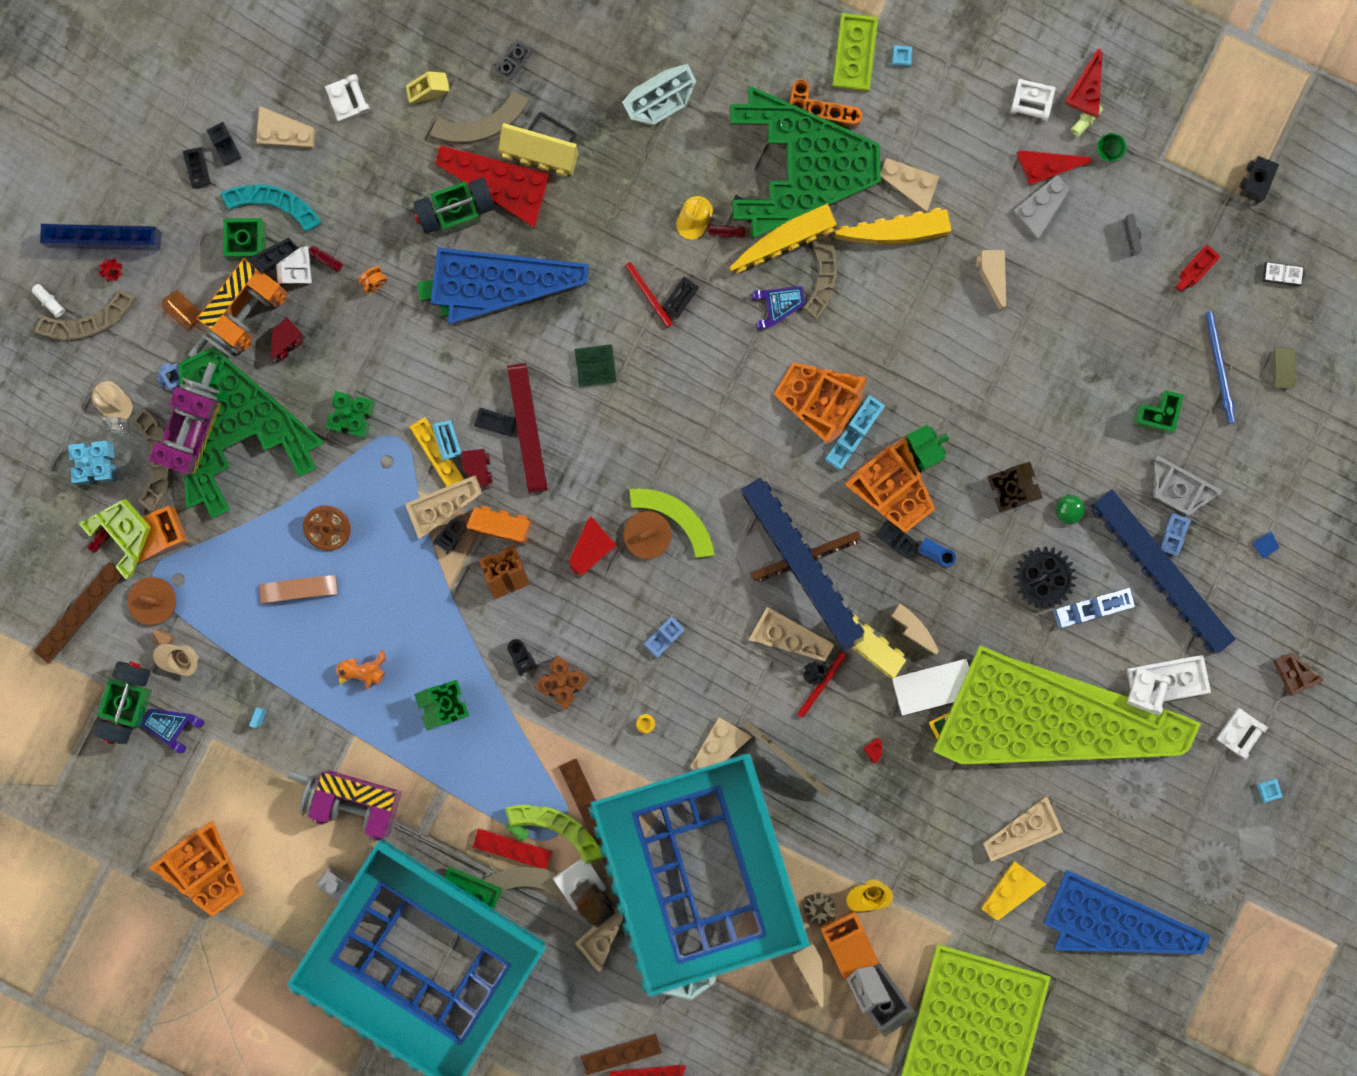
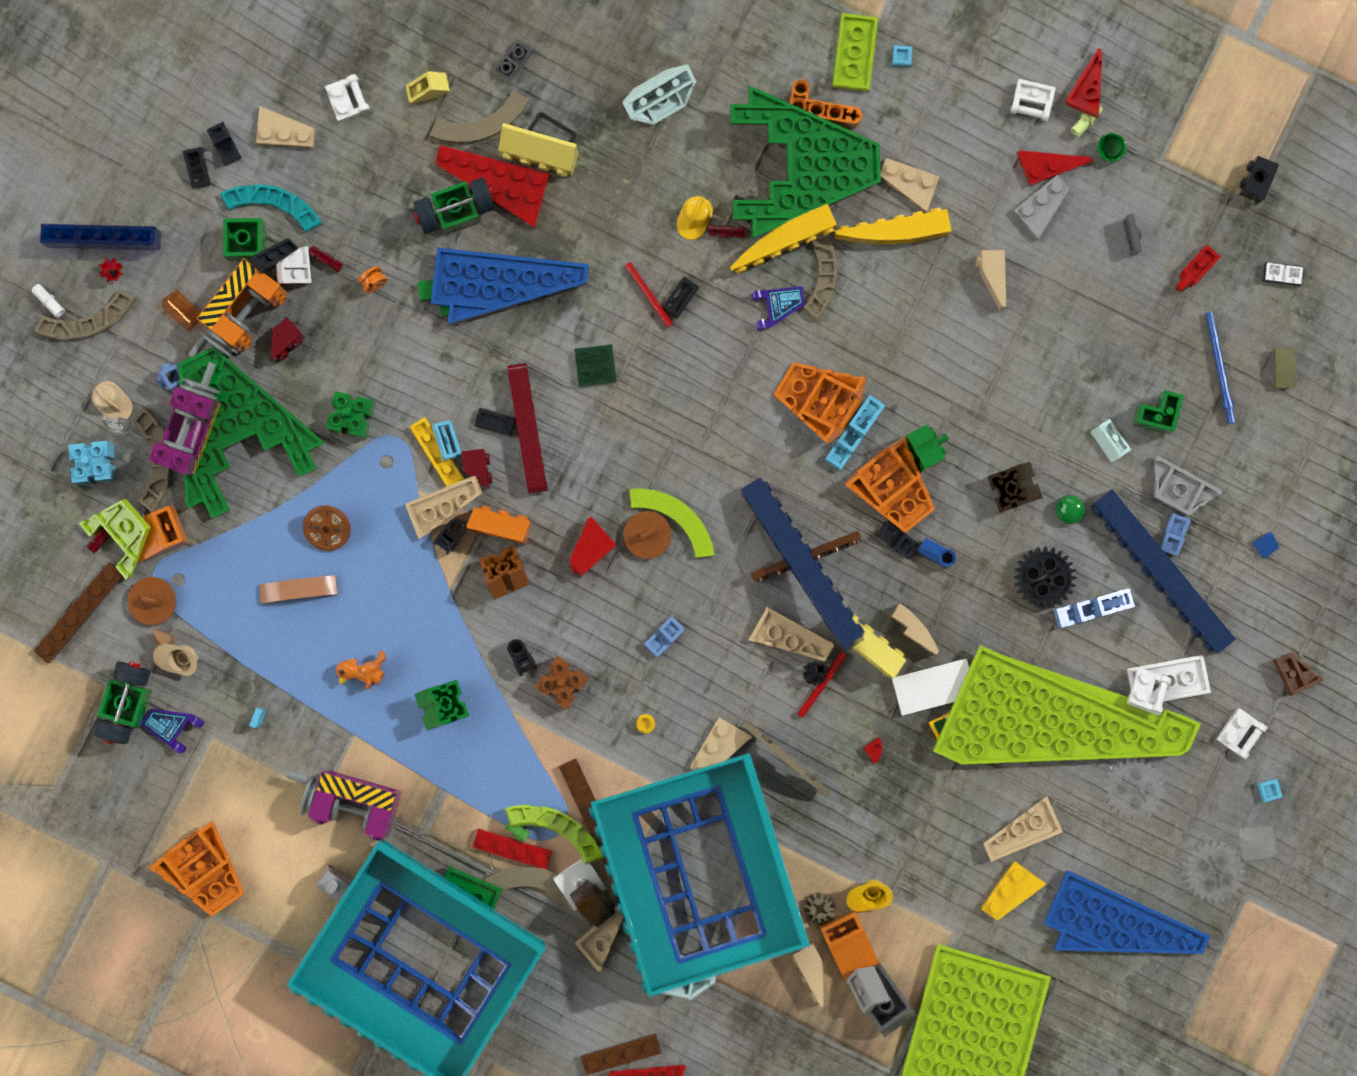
none -> light aqua slope [1091,419,1131,462]

